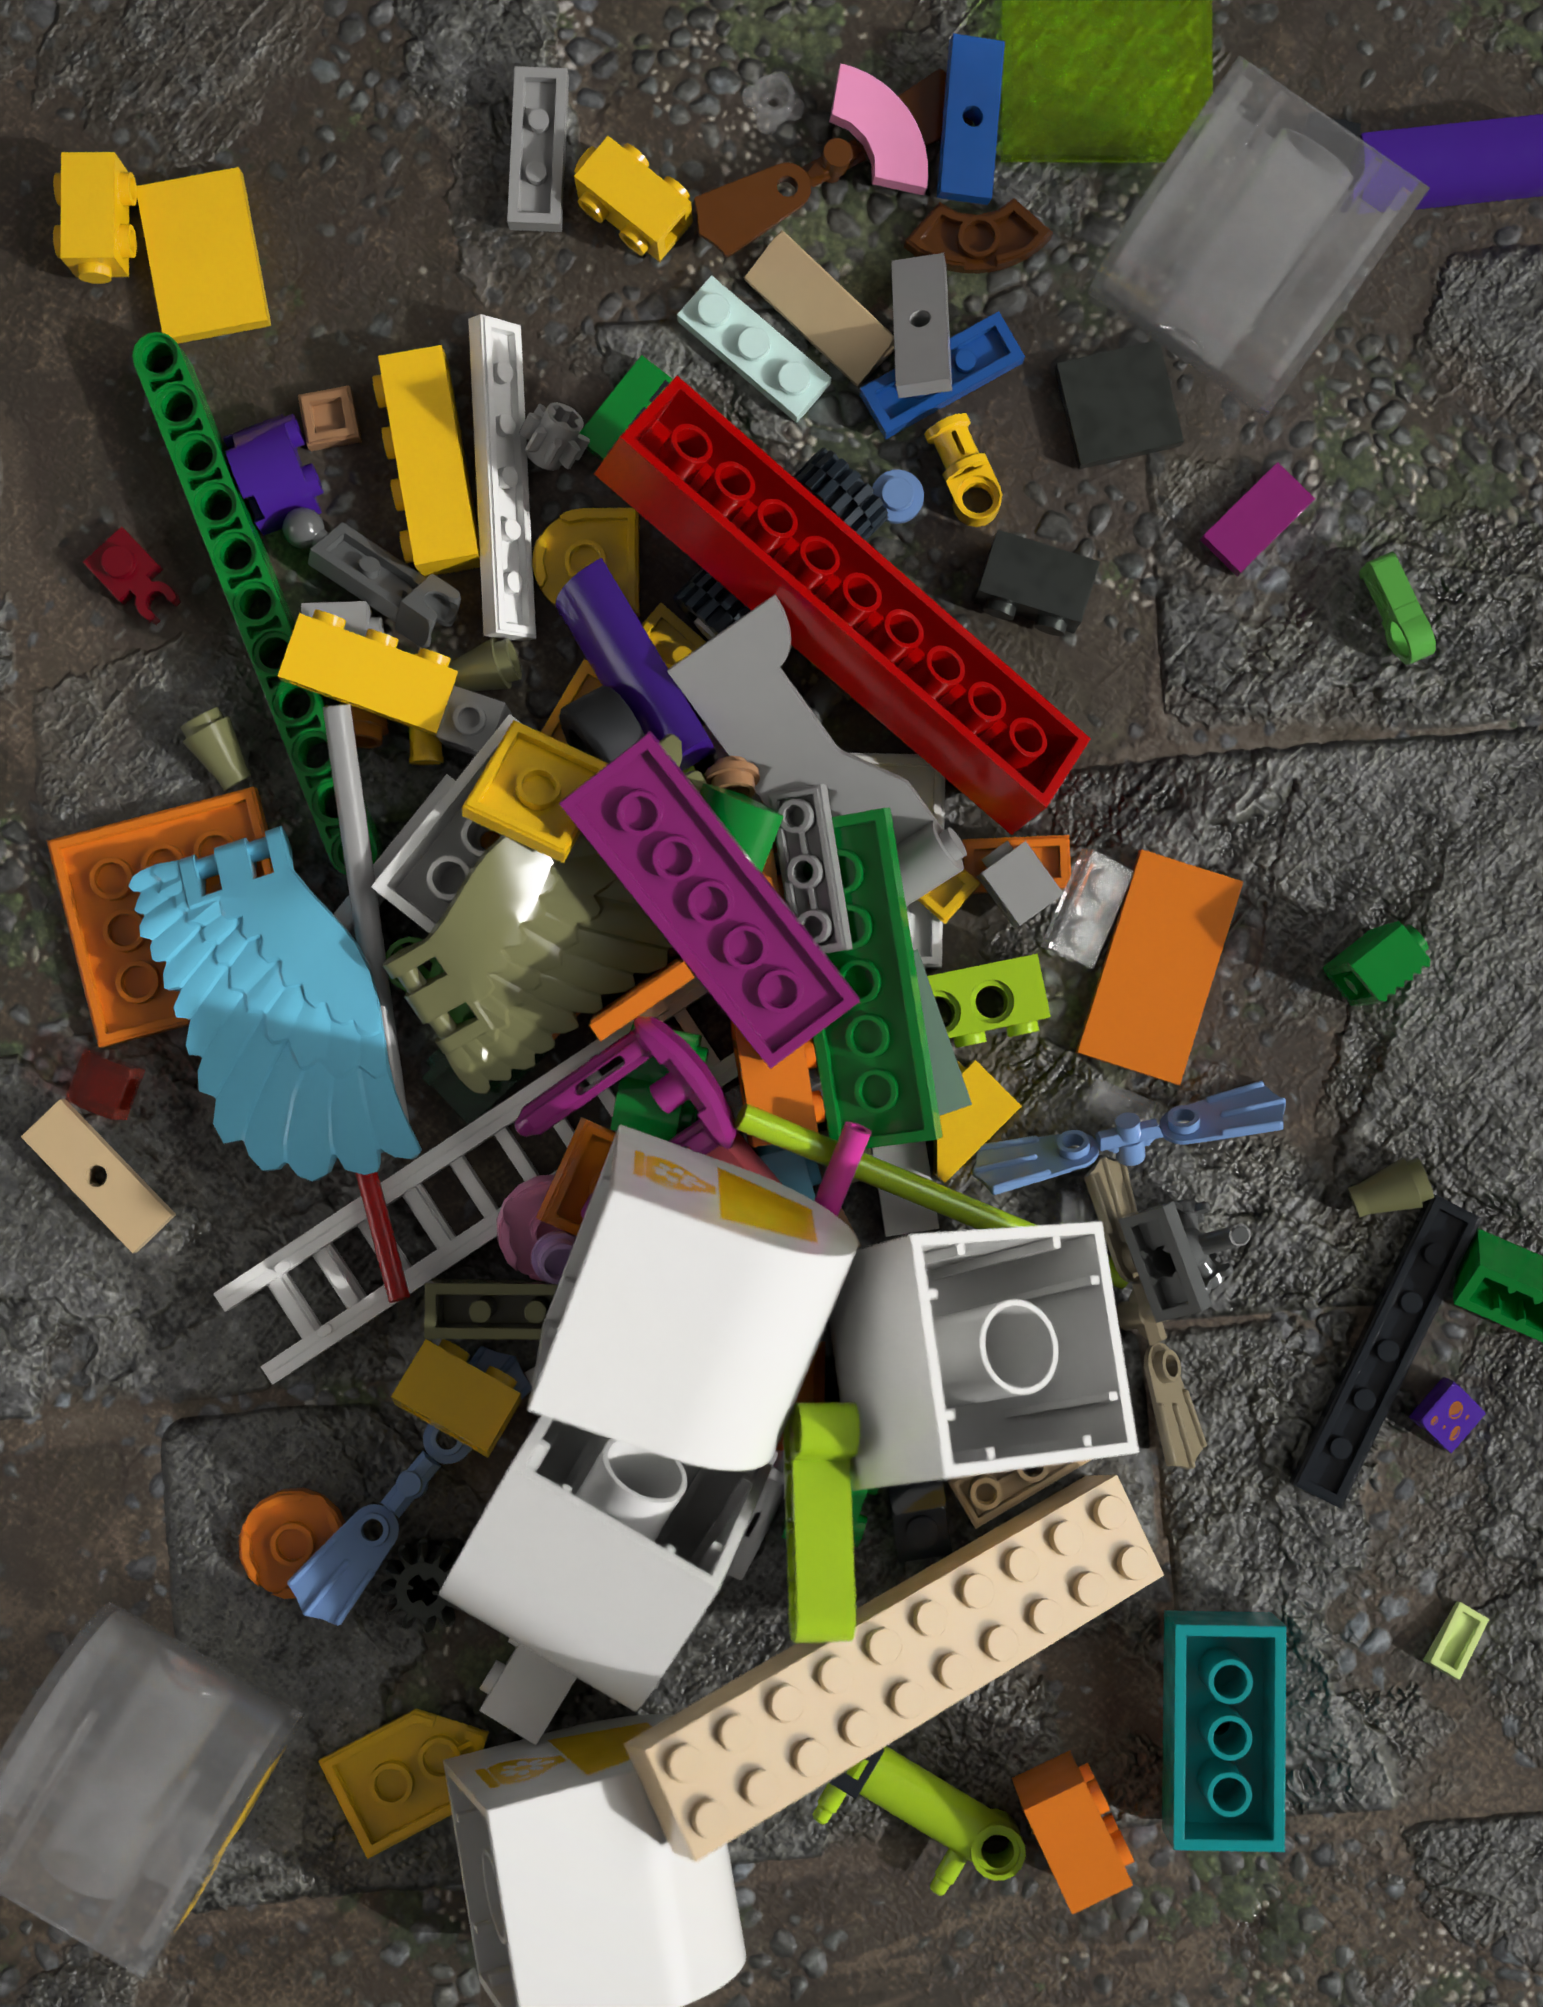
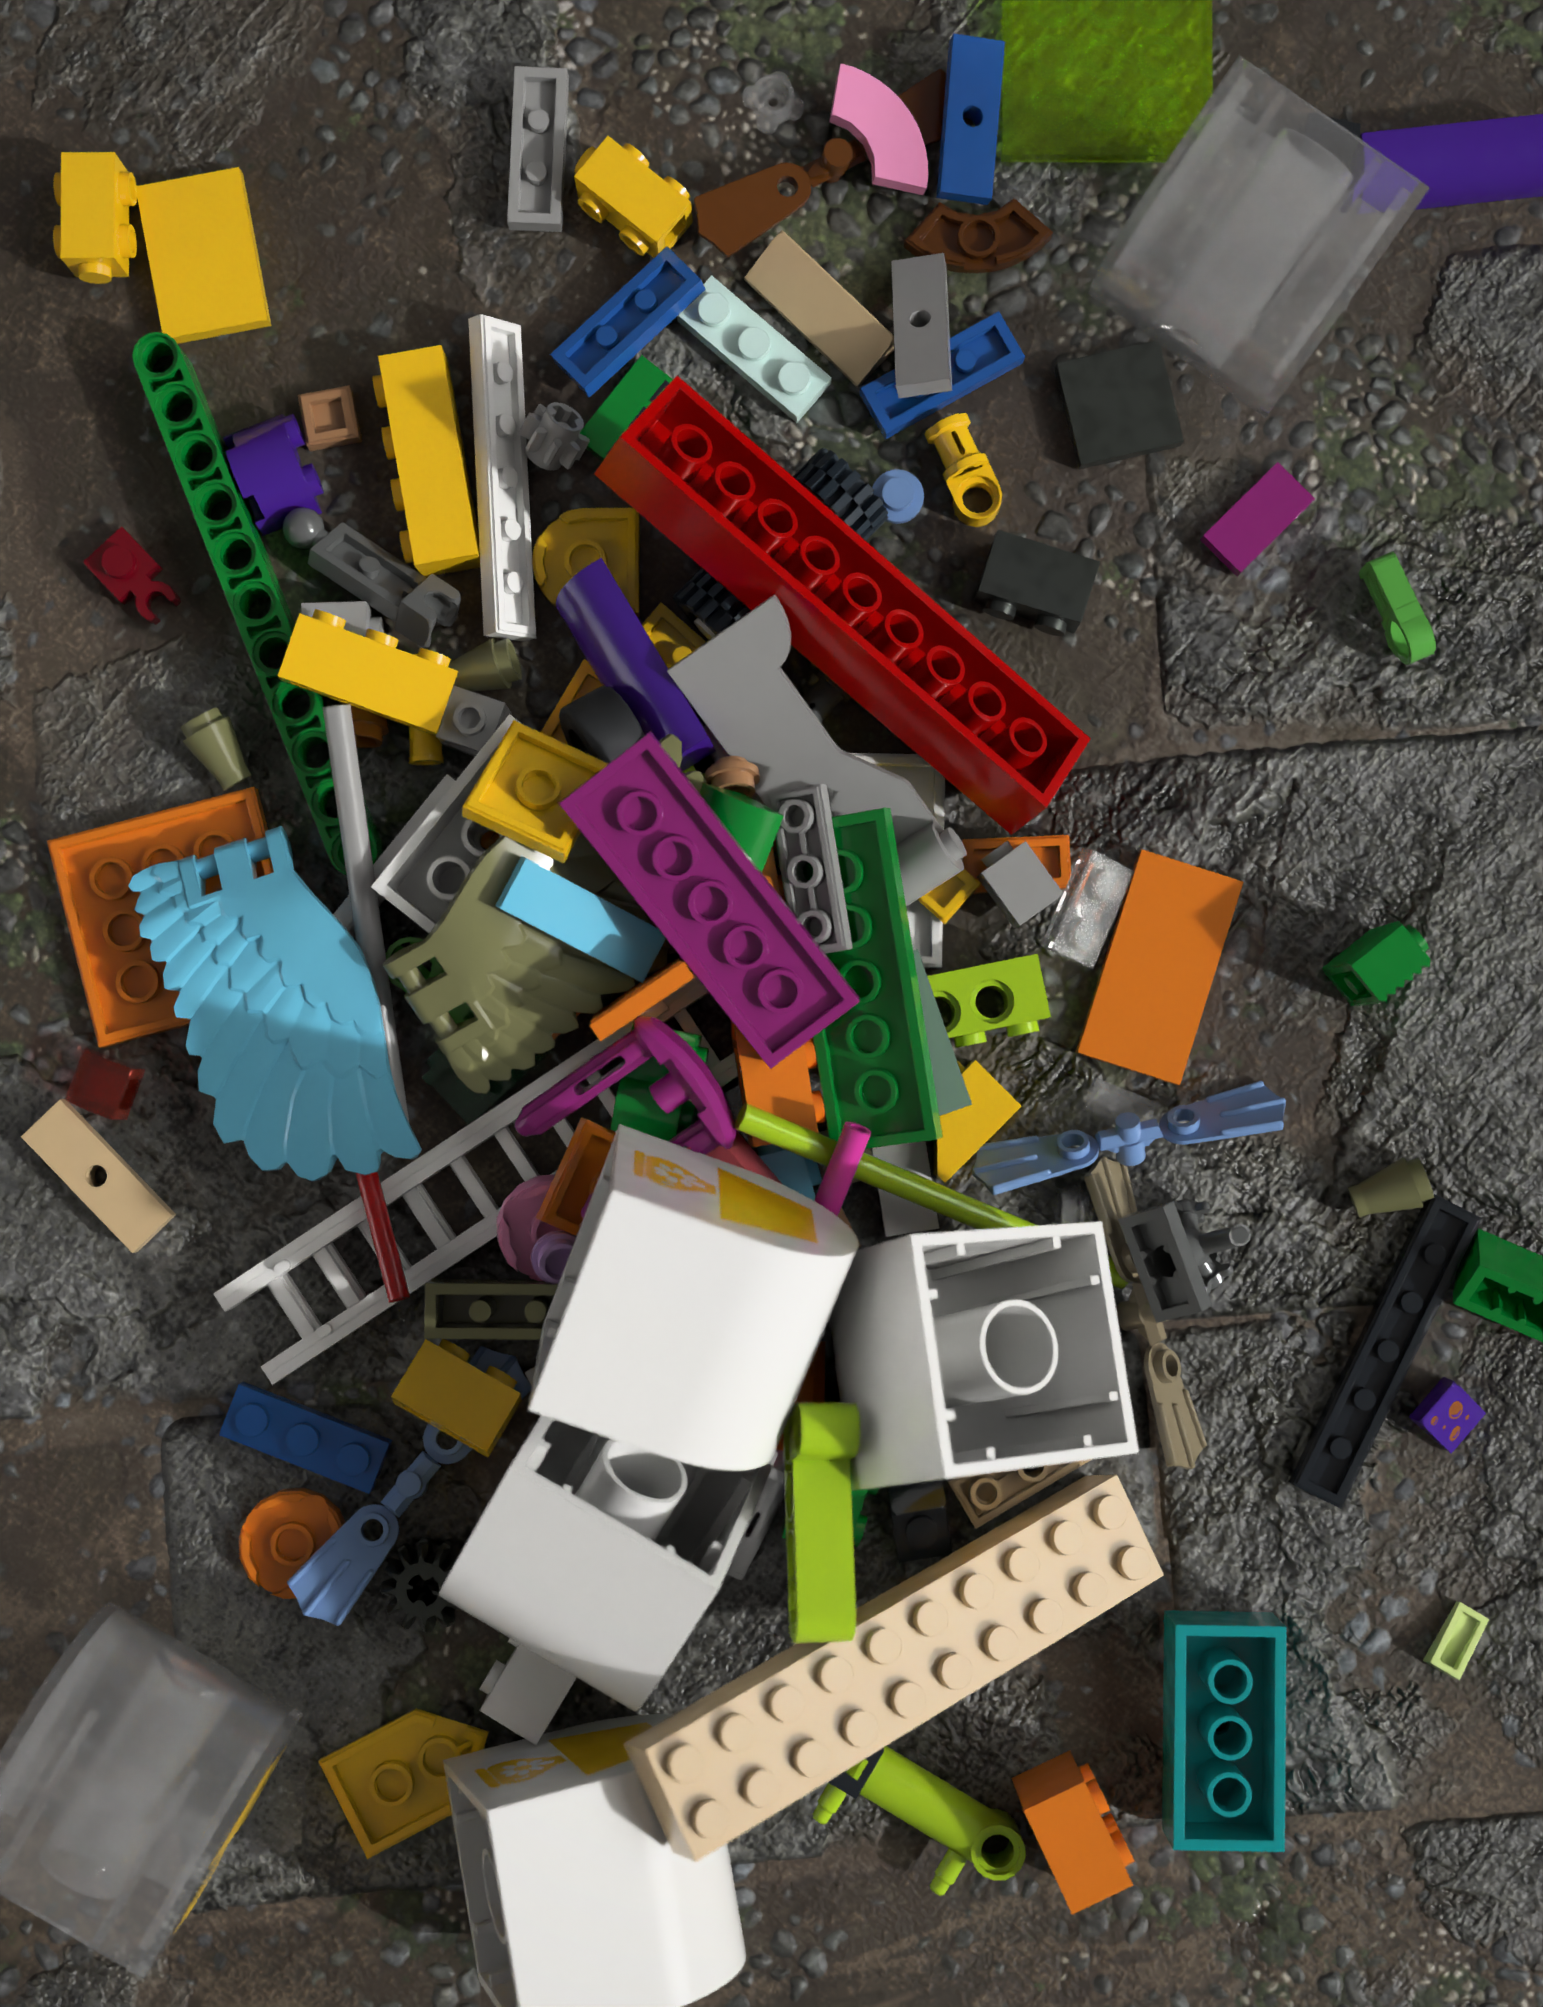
none -> blue plate [219,1382,393,1494]
none -> medium azure tile [495,856,666,983]
none -> blue plate [550,246,706,397]

